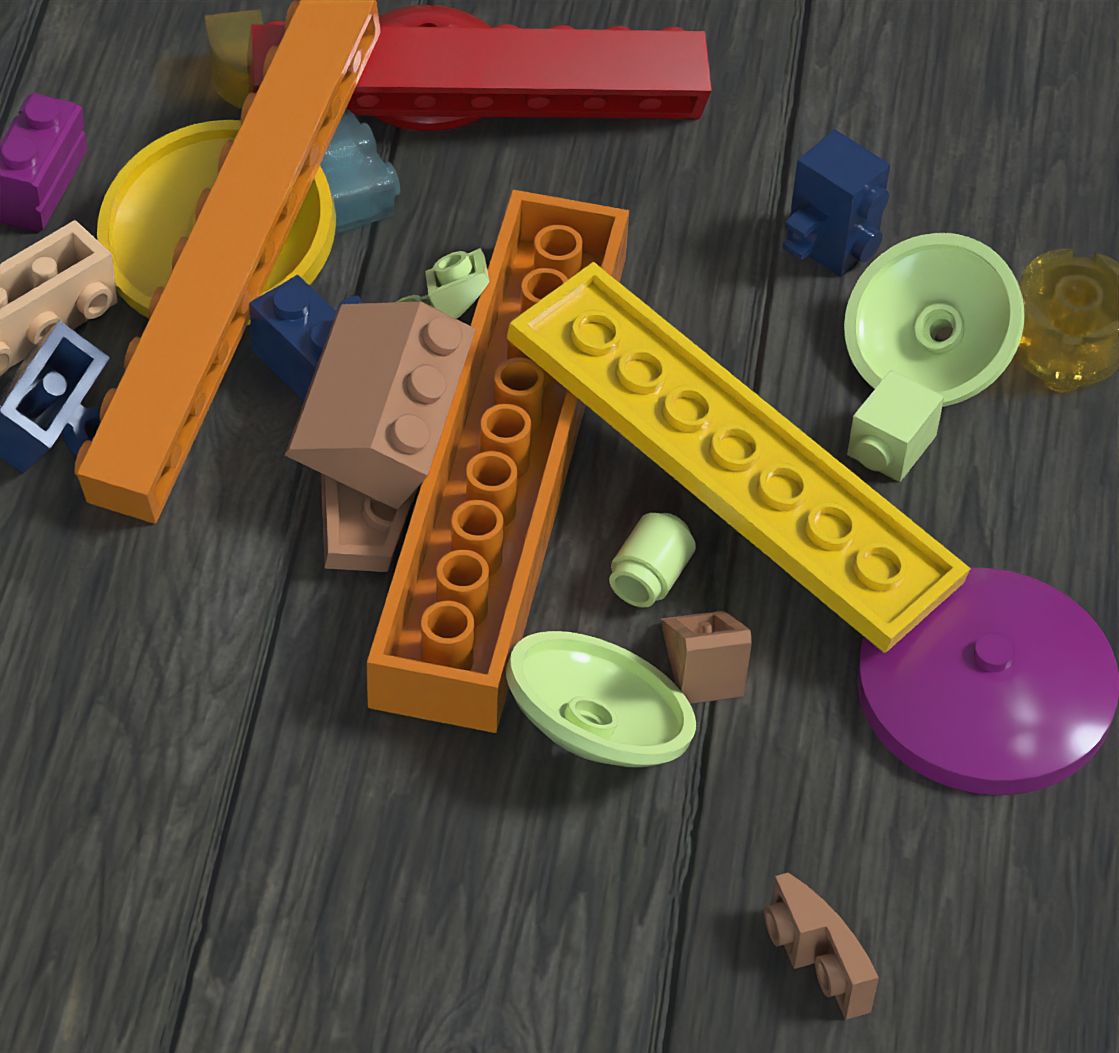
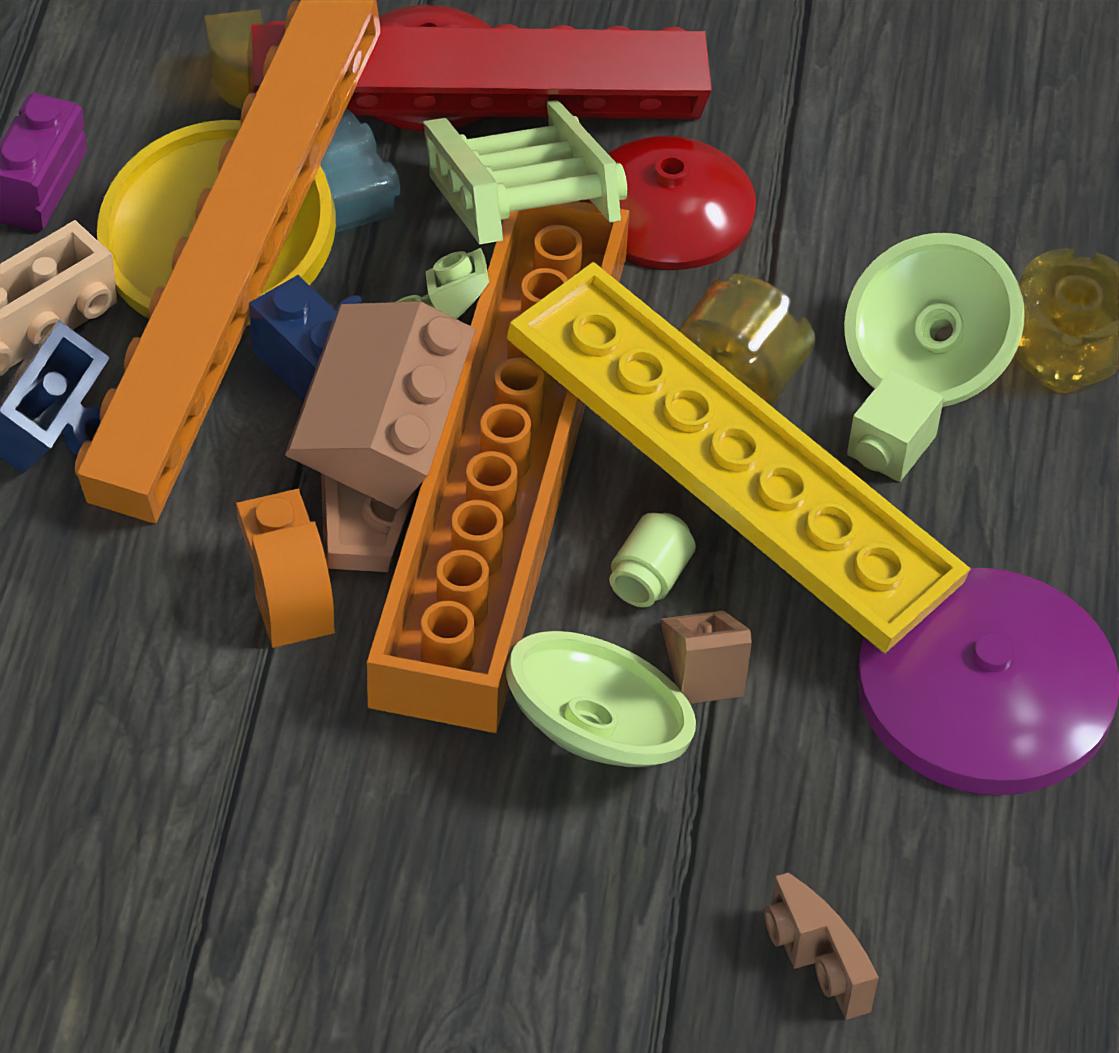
dark blue brick [782,129,890,277] -> none
none -> orange brick [236,489,335,648]
none -> yellowish green fence [424,100,627,244]
none -> red dish [583,136,756,270]
none -> clear yellow brick [677,274,815,406]

